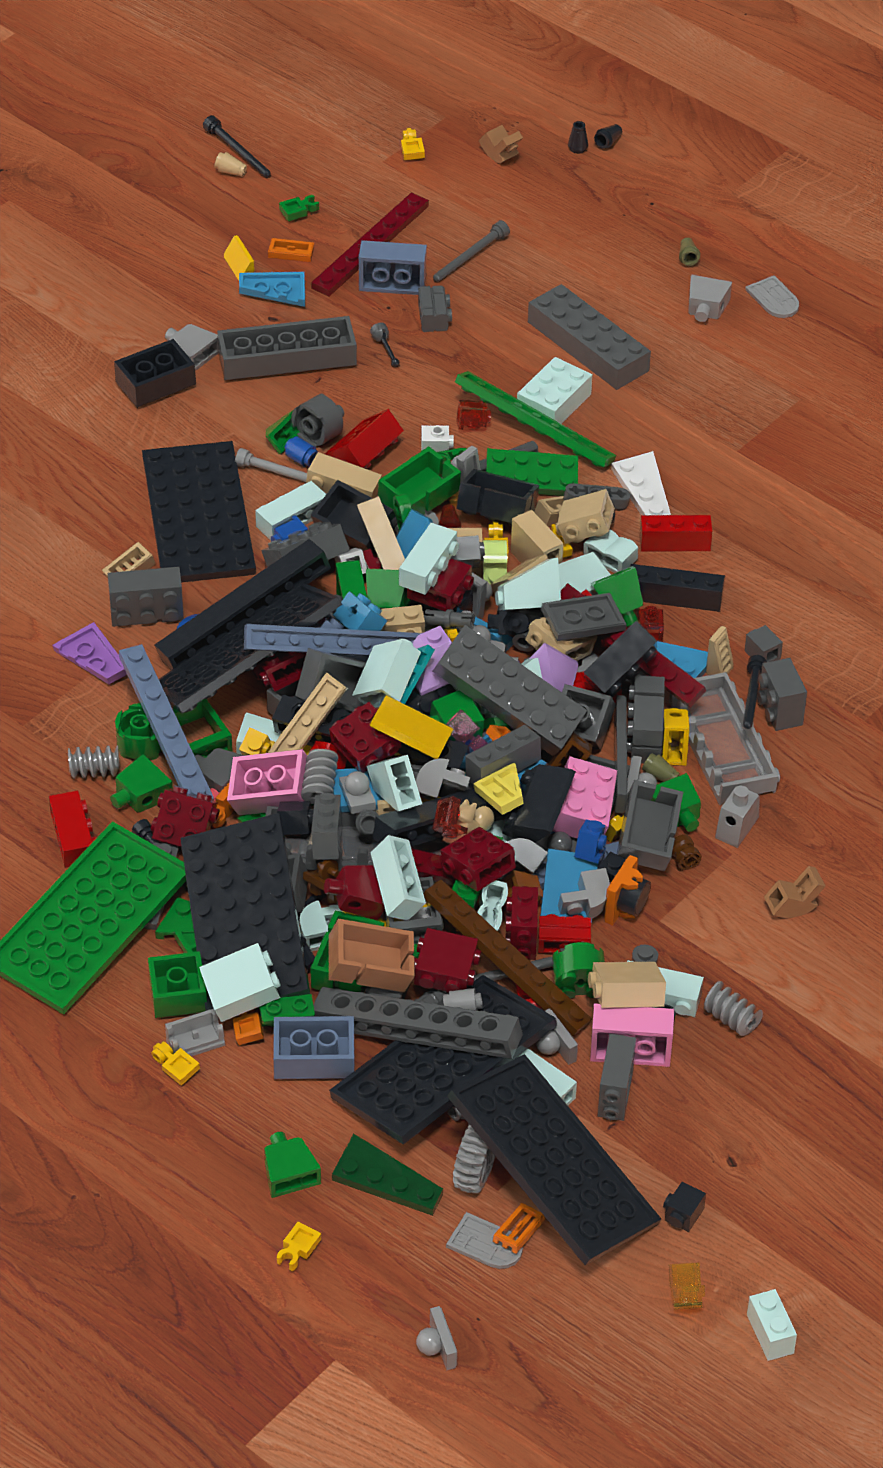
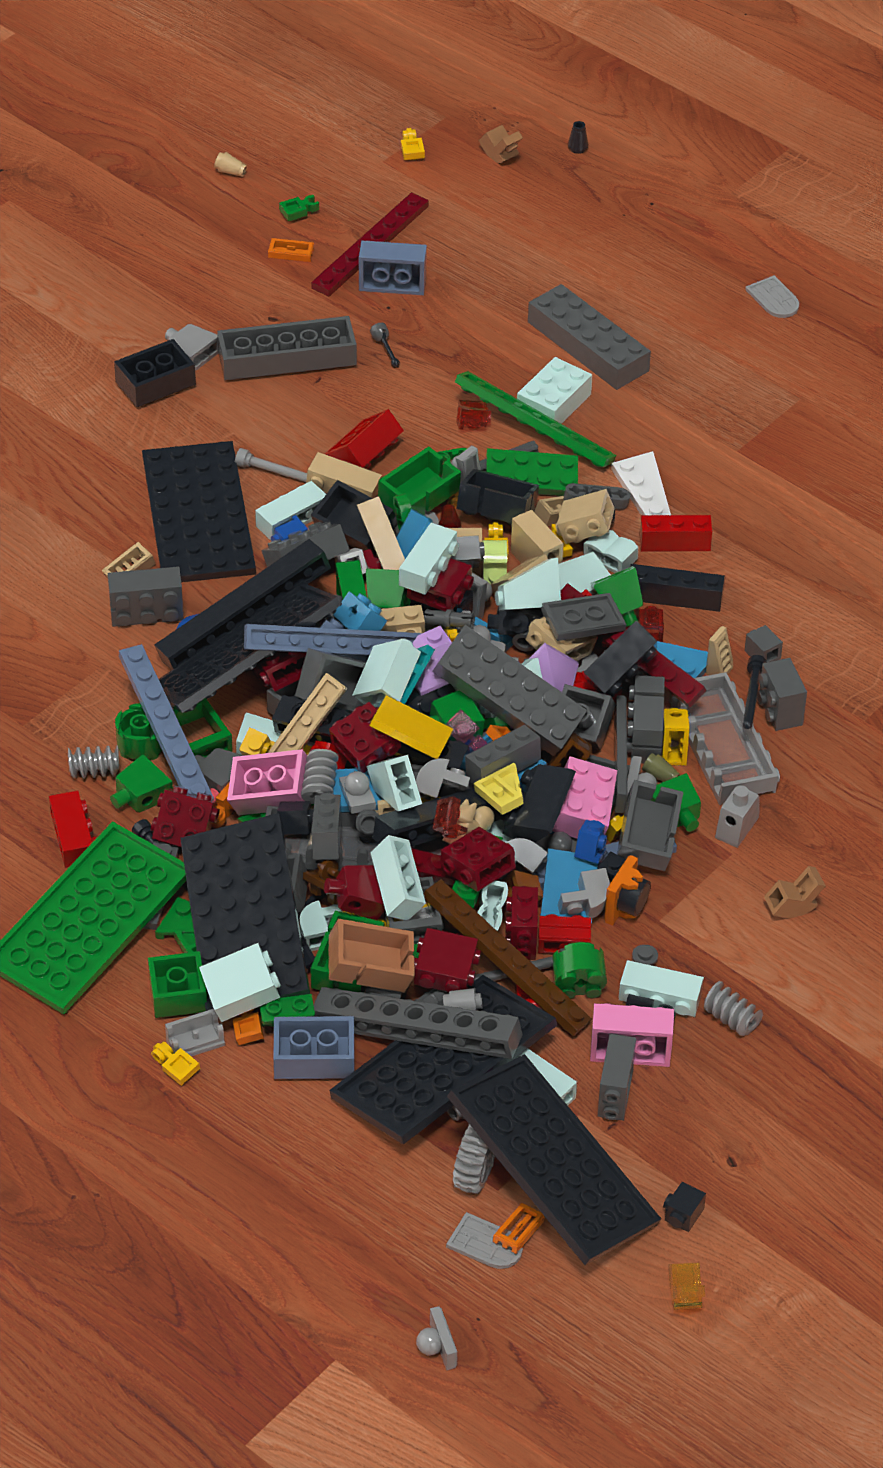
medium lavender wing [52,622,127,684] -> none
black piece [203,115,271,178] -> none
yellow slope [224,235,254,280] -> none
dark azure wing [239,272,305,307] -> none
green torso [264,1132,321,1198] -> none
green slope [266,410,299,454] -> none
yellow plate [277,1222,321,1271] -> none
blue brick [285,436,318,467] -> none
dark grey brick [292,394,344,447] -> none
dark green wing [332,1133,443,1216] -> none
dark grey brick [418,286,452,332] -> none
white brick [421,425,454,452] -> none
dark grey piece [433,220,510,282] -> none
light grey tile [535,1009,578,1065] -> none
tan brick [588,962,666,1008] -> none
black cone [594,124,622,148] -> none
reddish brown wheel [672,834,702,870] -> none
olive cone [679,237,700,266] -> none
light grey torso [688,275,732,322] -> none
light aqua brick [747,1289,797,1361] -> none

